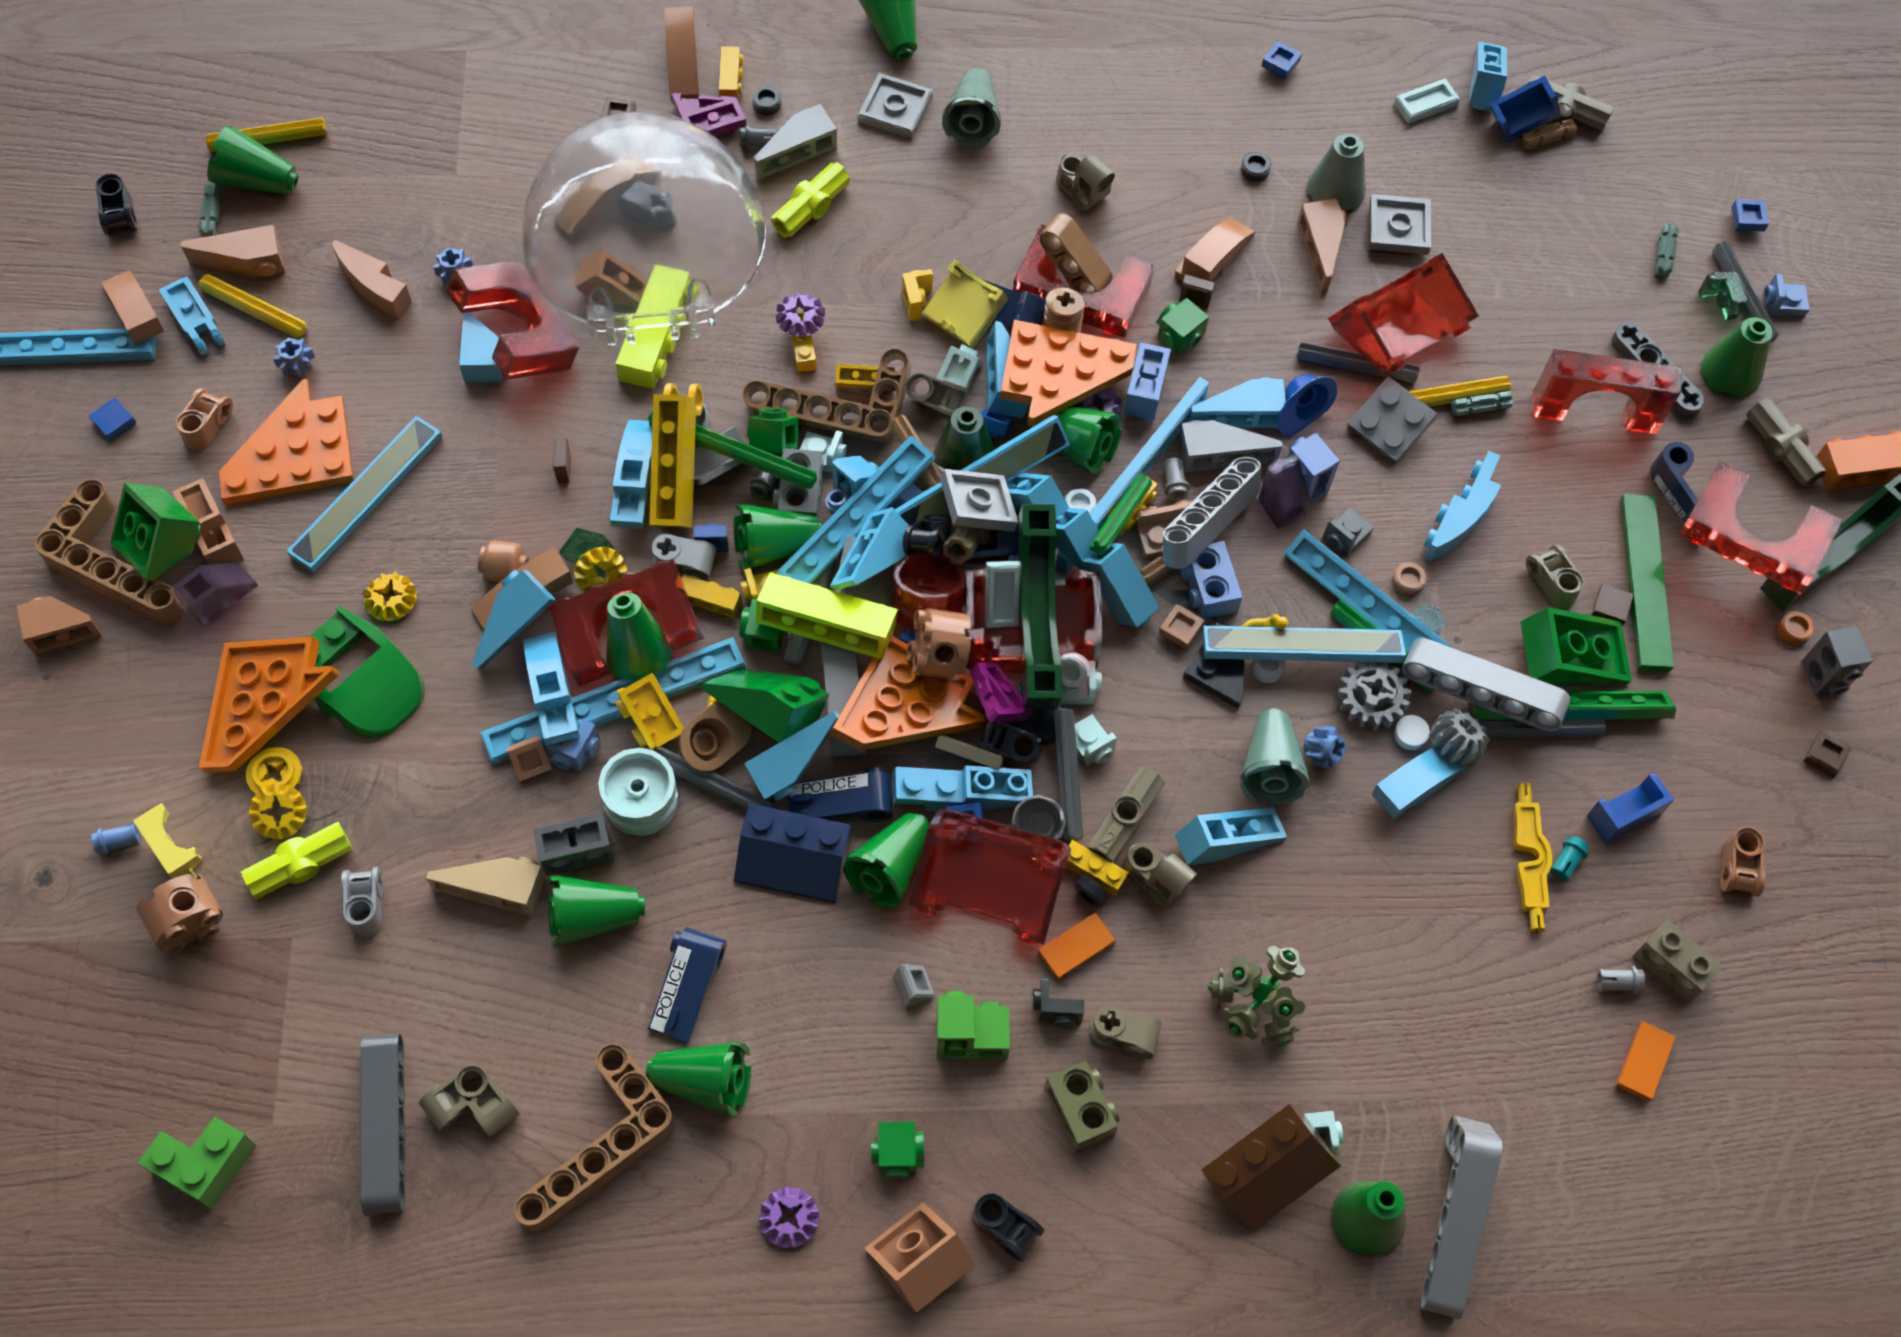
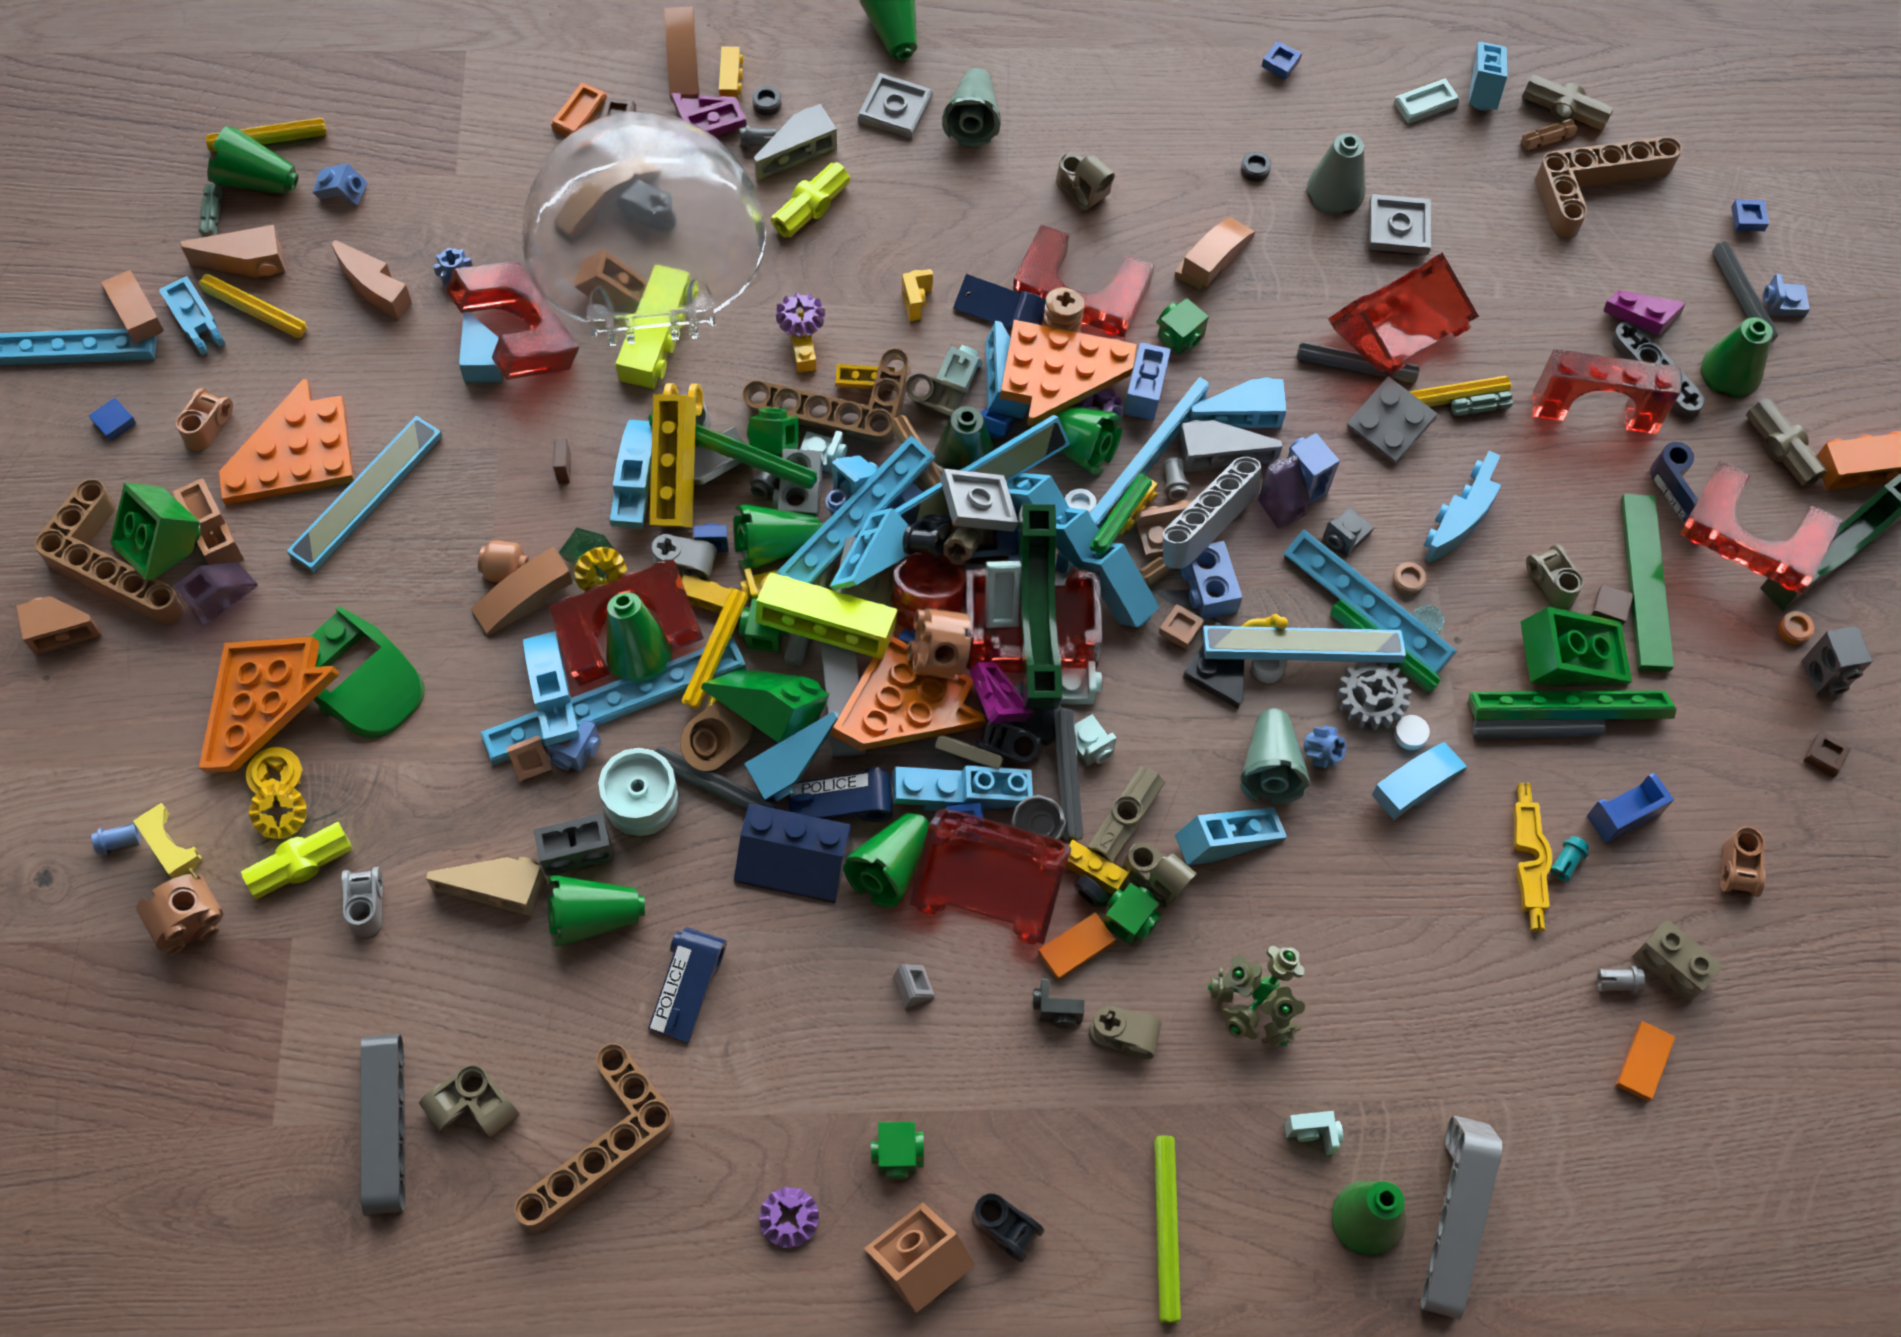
black piece [95,173,138,235] -> none
bright green brick [138,1116,256,1209] -> none
medium blue gear [272,338,315,377] -> none
yellow gear [363,571,417,621] -> none
medium azure slope [472,570,556,669] -> none
yellow bracket [614,673,684,750] -> none
green cone [646,1042,751,1116] -> none
light yellow piece [921,259,1008,349] -> none
bright green brick [936,991,1010,1058] -> none
medium nougat beam [1039,214,1113,303] -> none
olive brick [1045,1060,1120,1152] -> none
white tile [1060,652,1090,688] -> none
reddish brown tile [1179,274,1215,309] -> none
reddish brown slope [1201,1104,1342,1232] -> none
blue piece [1278,374,1338,436] -> none
slope [1297,198,1347,295] -> none
beam [1402,638,1571,731] -> none
light grey gear [1429,708,1490,767] -> none
blue panel [1490,75,1561,143] -> none
sand green axle [1654,223,1679,278] -> none
clear green bracket [1698,271,1747,320] -> none
none -> medium blue bracket [312,163,367,205]
none -> orange tile [551,82,607,140]
none -> yellow axle [682,589,748,709]
none -> green brick [1104,883,1162,946]
none -> lime axle [1154,1135,1181,1324]
none -> medium nougat beam [1535,136,1682,238]
none -> magenta wing [1603,290,1685,335]

